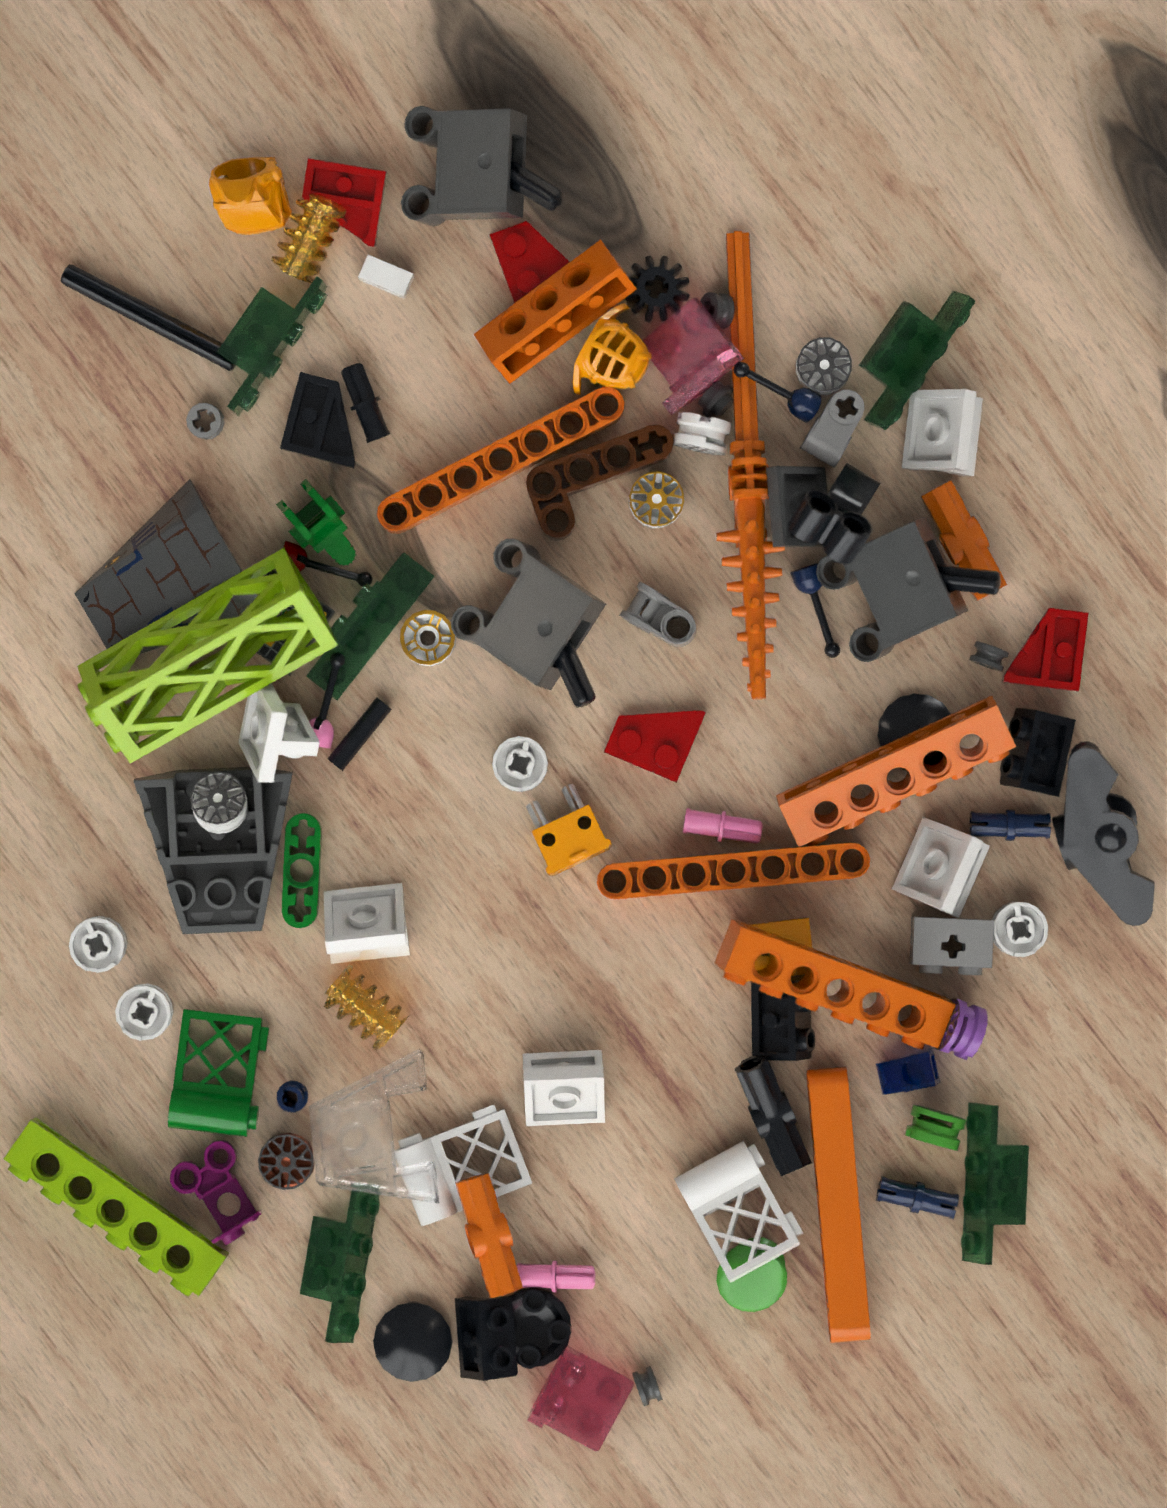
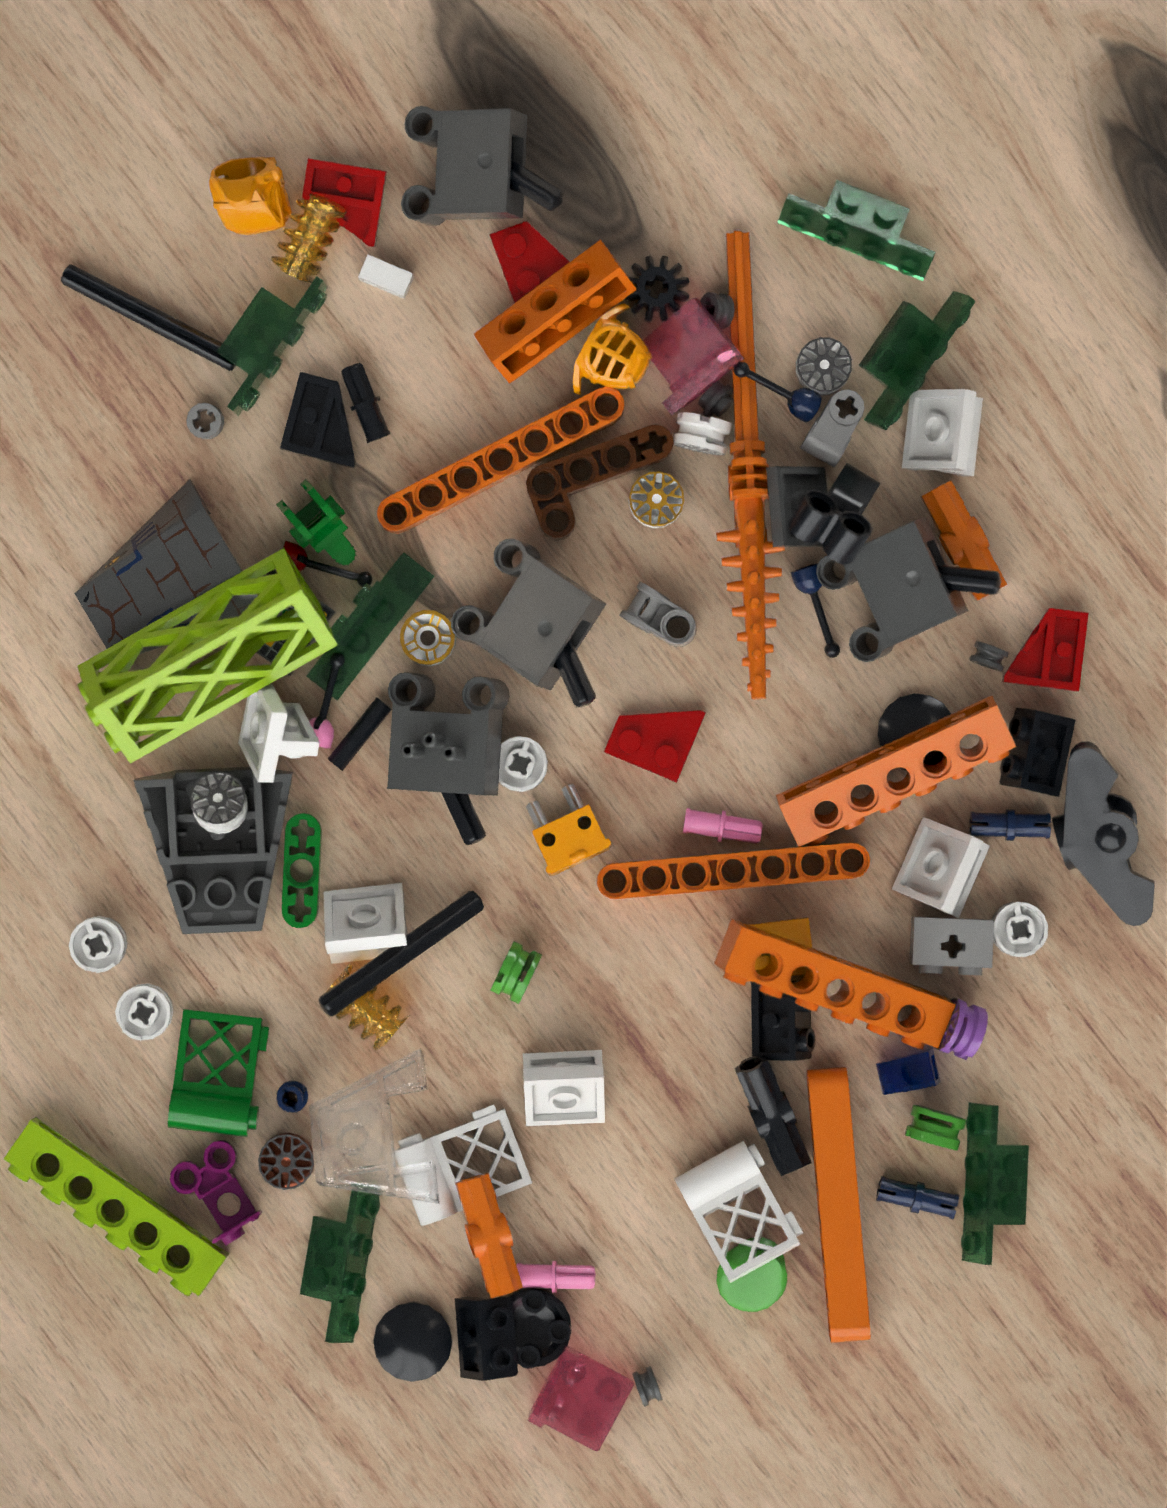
none -> black axle [318,891,484,1017]
none -> dark grey piece [387,672,510,845]
none -> bright green wheel [490,941,542,1004]
none -> clear green bracket [777,180,936,281]

